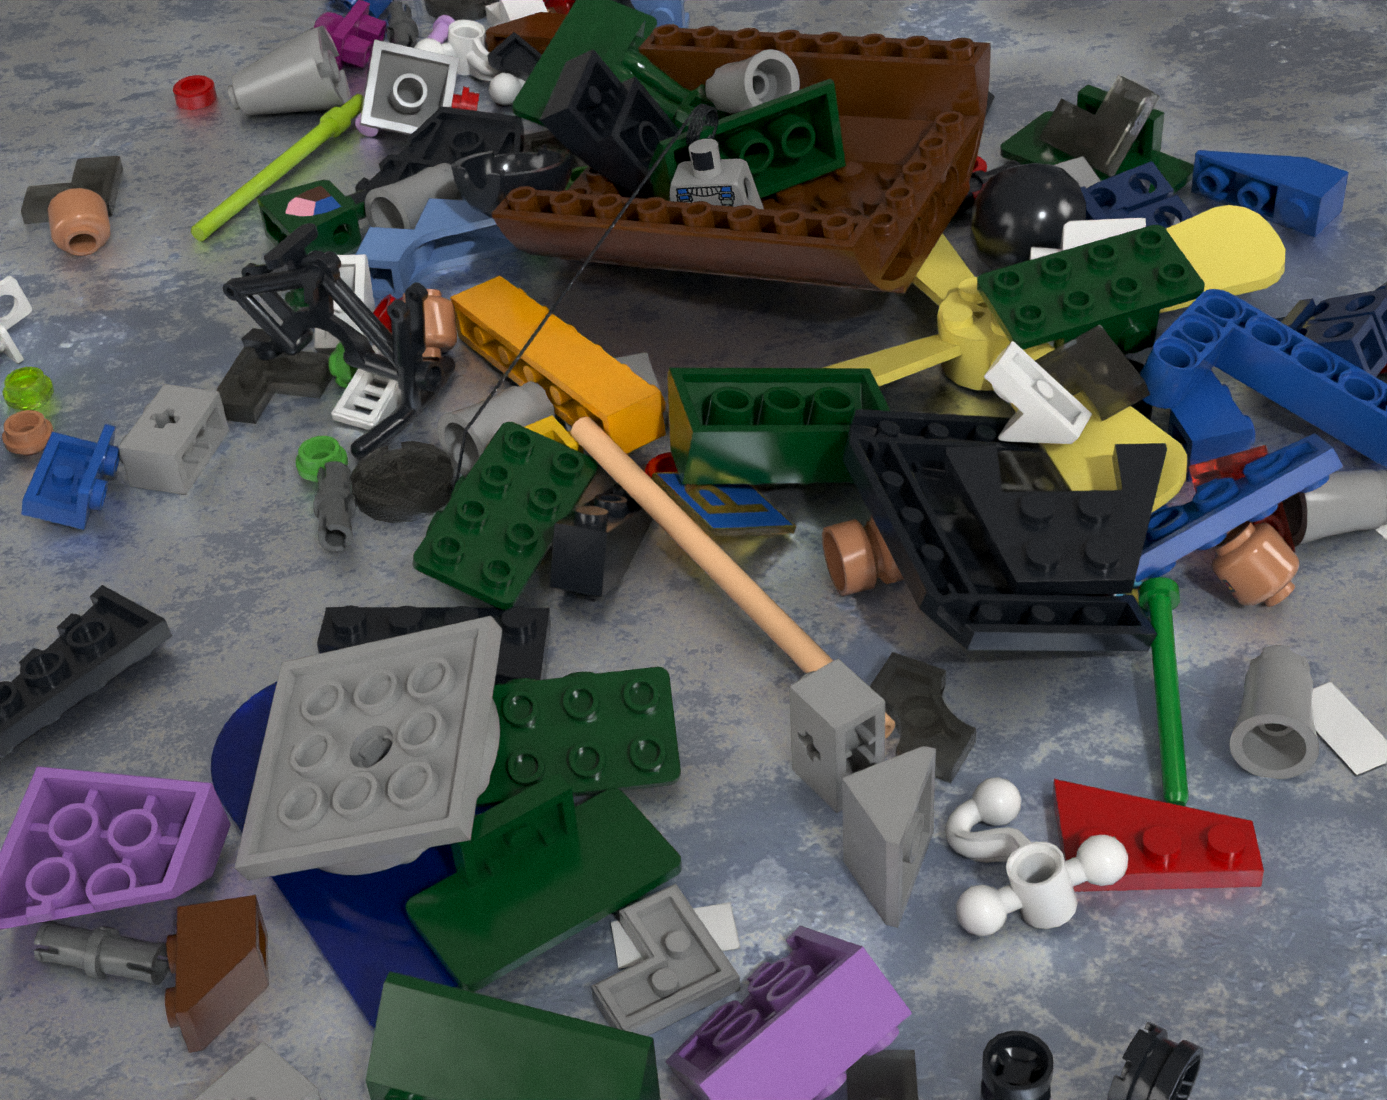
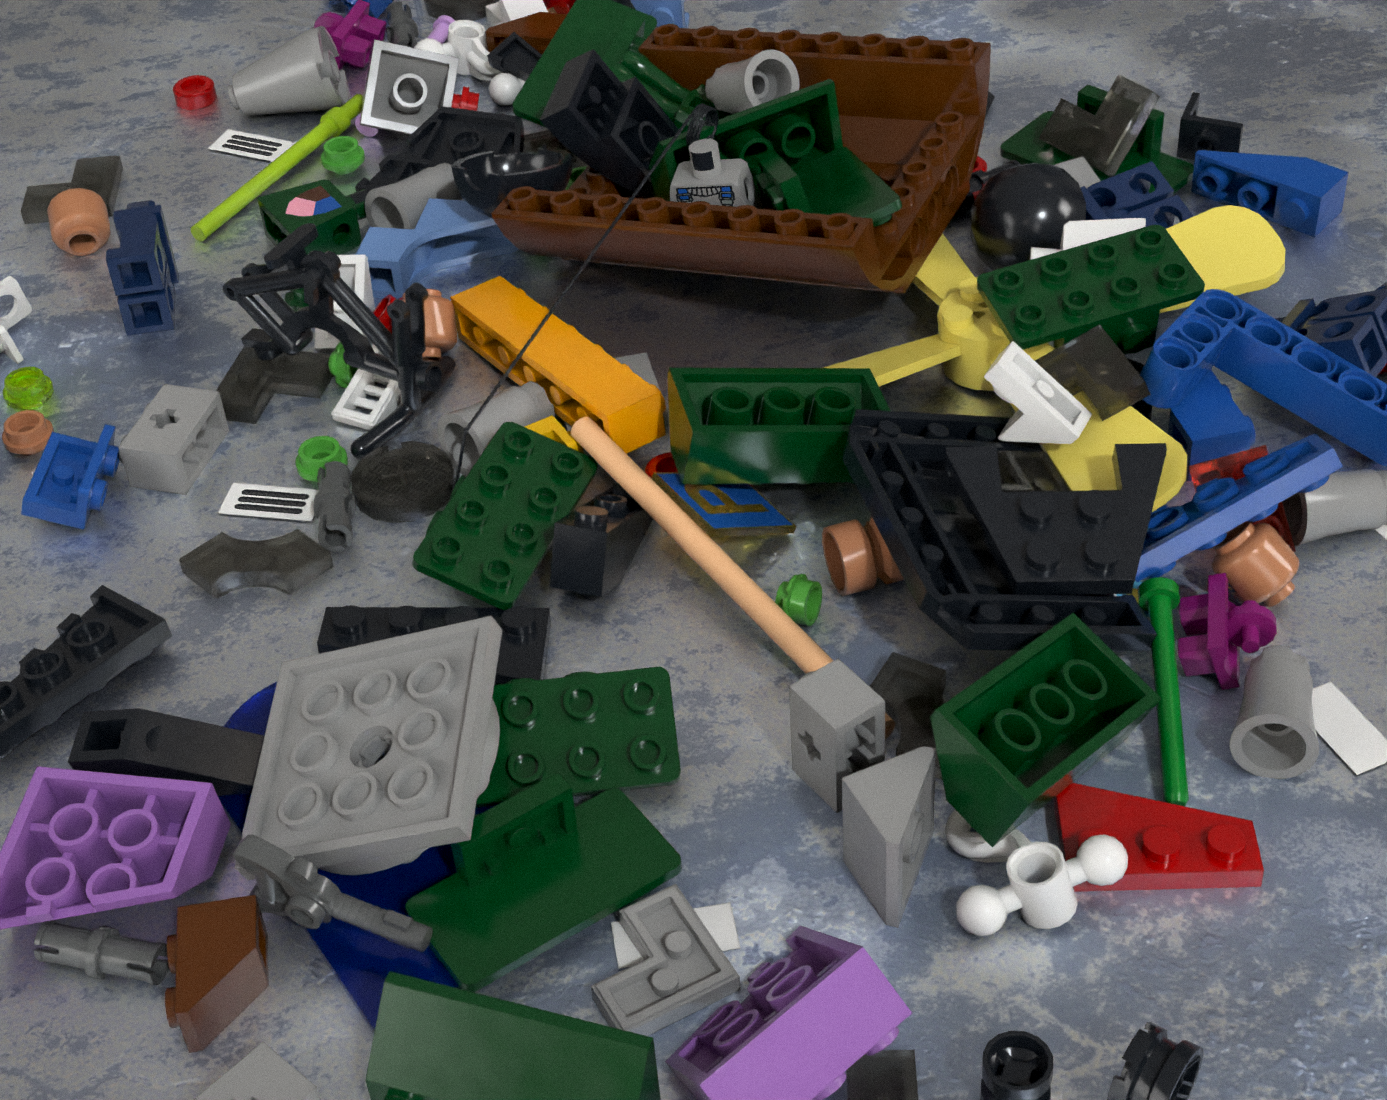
none -> black slope [68,708,265,796]
none -> dark blue hips [106,200,179,336]
none -> clear smoke tile [179,529,334,598]
none -> white sticker [208,129,296,162]
none -> white sticker [217,482,319,522]
none -> dark grey piece [232,834,433,952]
none -> bright green plate [321,136,365,175]
none -> dark green bracket [754,147,903,227]
none -> bright green plate [775,574,822,626]
none -> dark green slope [930,613,1162,847]
none -> black bracket [1177,92,1243,160]
none -> magenta hips [1178,573,1277,690]

